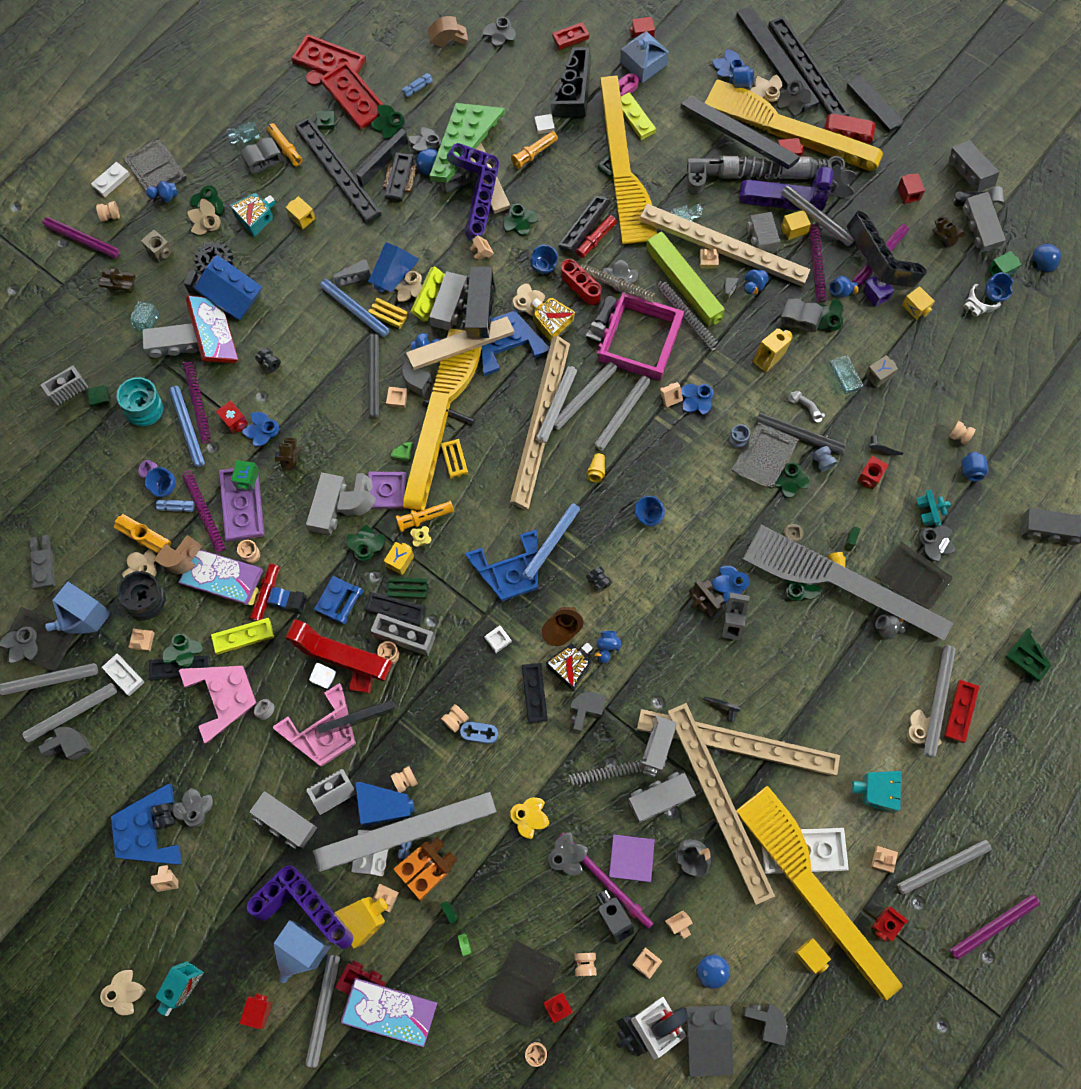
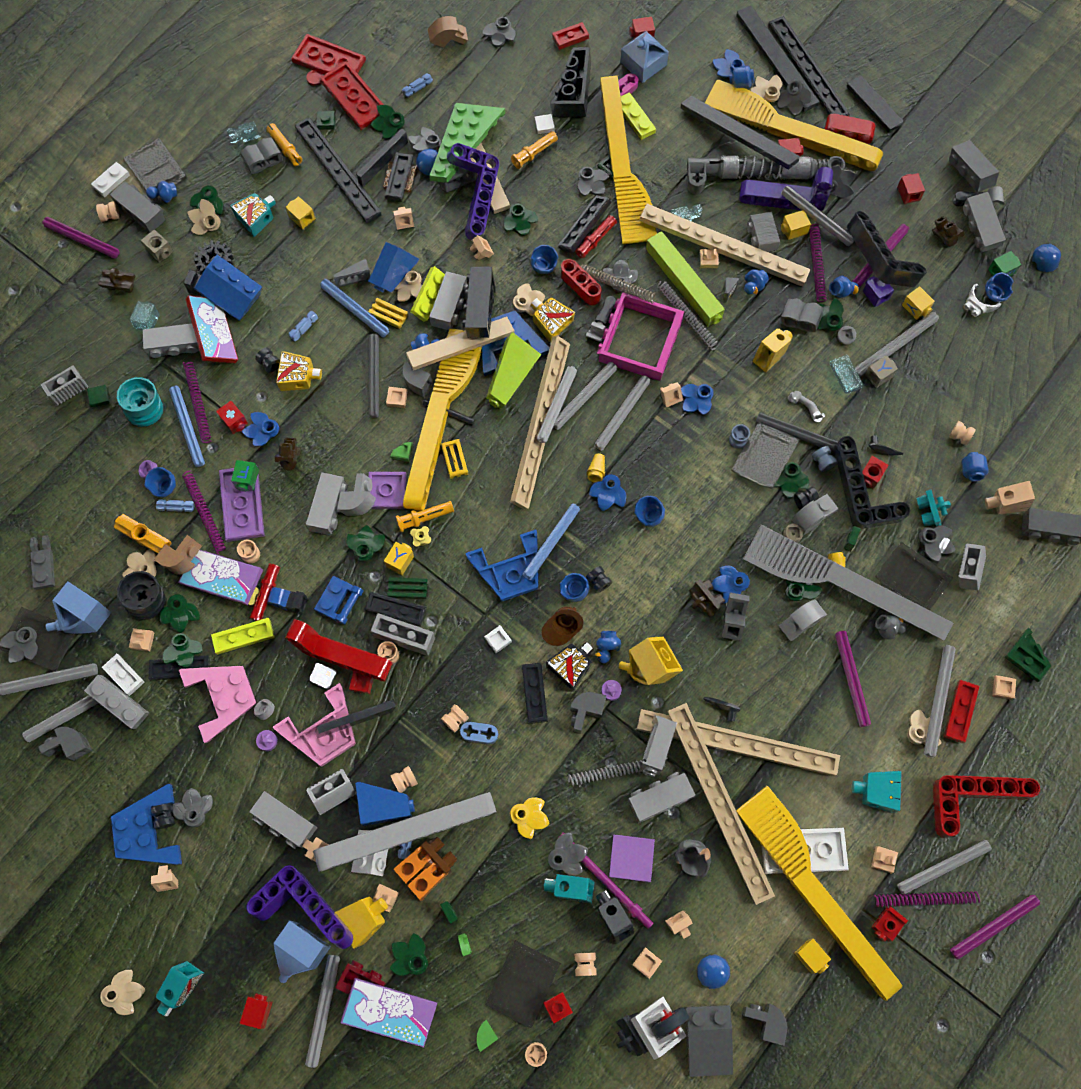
none -> light grey brick [84,675,149,729]
none -> brick [109,181,166,233]
none -> dark green plate [160,594,200,633]
none -> medium lavender tile [256,730,278,751]
none -> torso [276,352,322,391]
none -> medium blue axle [288,311,318,341]
none -> light nougat tile [302,837,329,862]
none -> dark green plate [390,933,428,976]
none -> light nougat tile [393,207,414,230]
none -> bright green tile [477,1020,499,1052]
none -> lime slope [486,332,541,409]
none -> teal torso [544,874,595,903]
none -> blue hair [560,573,589,602]
none -> dark grey plate [578,167,609,196]
none -> blue plate [589,474,626,511]
none -> medium lavender tile [601,680,622,701]
none -> yellow piece [619,637,683,685]
none -> light grey brick [779,600,827,641]
none -> light grey brick [792,494,838,535]
none -> black wheel [794,487,820,510]
none -> black beam [834,436,910,529]
none -> magenta axle [835,631,871,727]
none -> light grey tile [838,326,856,345]
none -> light grey axle [853,312,939,377]
none -> magenta piece [874,891,980,907]
none -> red beam [933,775,1040,838]
none -> light grey brick [958,544,986,591]
none -> light nougat torso [985,481,1035,514]
none -> light nougat tile [992,675,1016,700]

